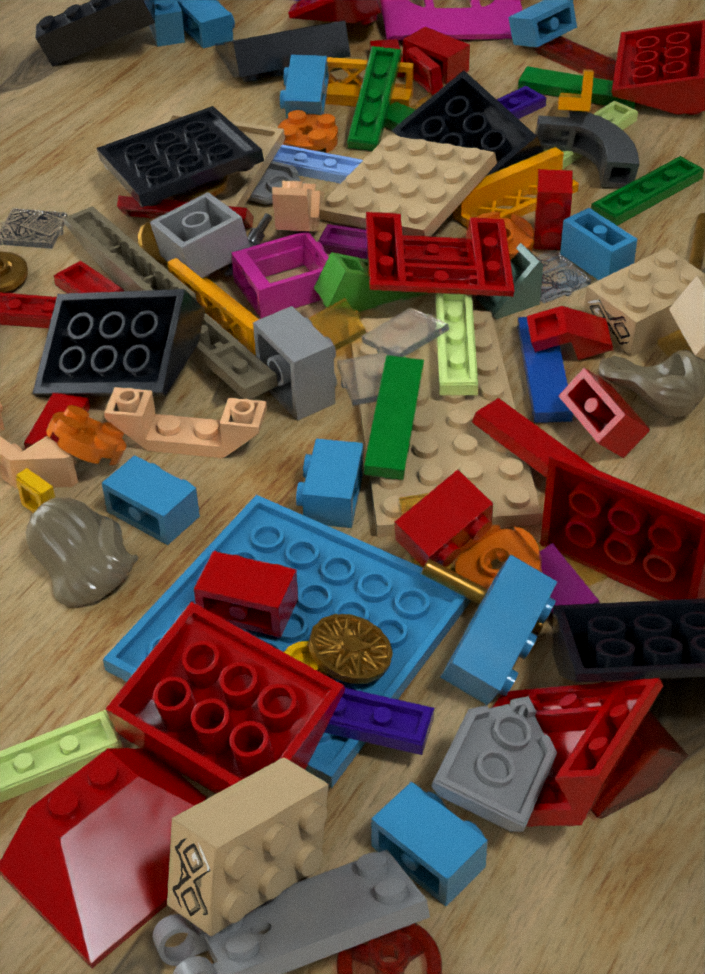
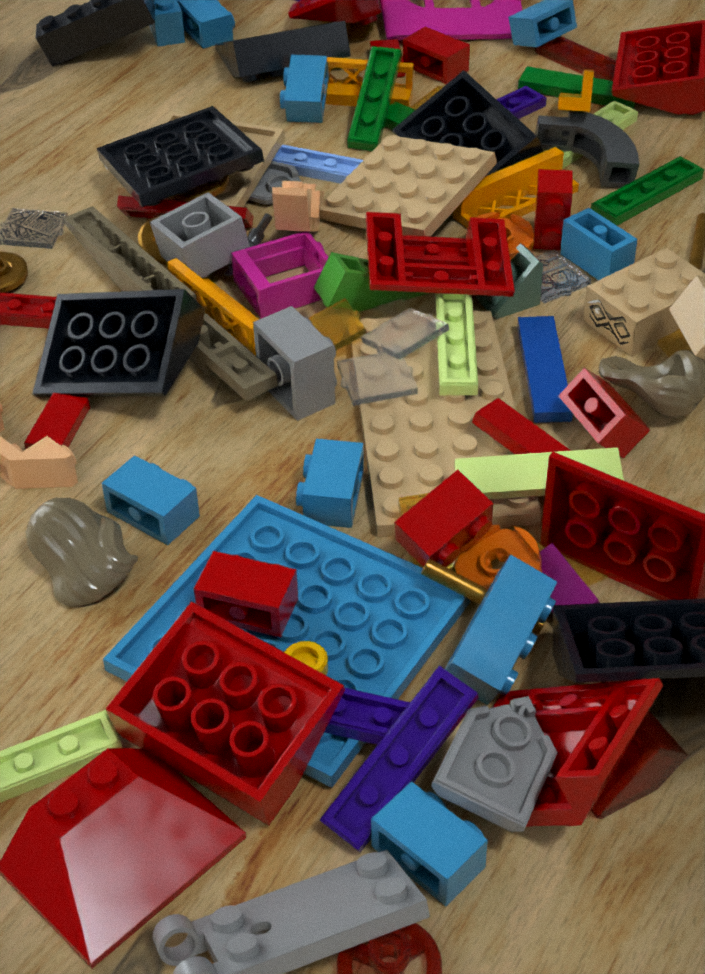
yellow tile [16,468,55,513] -> none
orange plate [46,405,126,465] -> none
red tile [53,261,124,294] -> none
light nougat slope [104,387,267,458] -> none
tan brick [167,757,329,937] -> none
orange plate [277,110,338,153] -> none
pearl gold wheel [308,614,393,684] -> none
magenta tile [318,224,368,260] -> none
green tile [364,355,424,480] -> none
red tile [406,46,443,96] -> none
red slope [527,306,614,360] -> none
none -> dark purple tile [320,665,479,853]
none -> yellowish green tile [454,447,624,499]

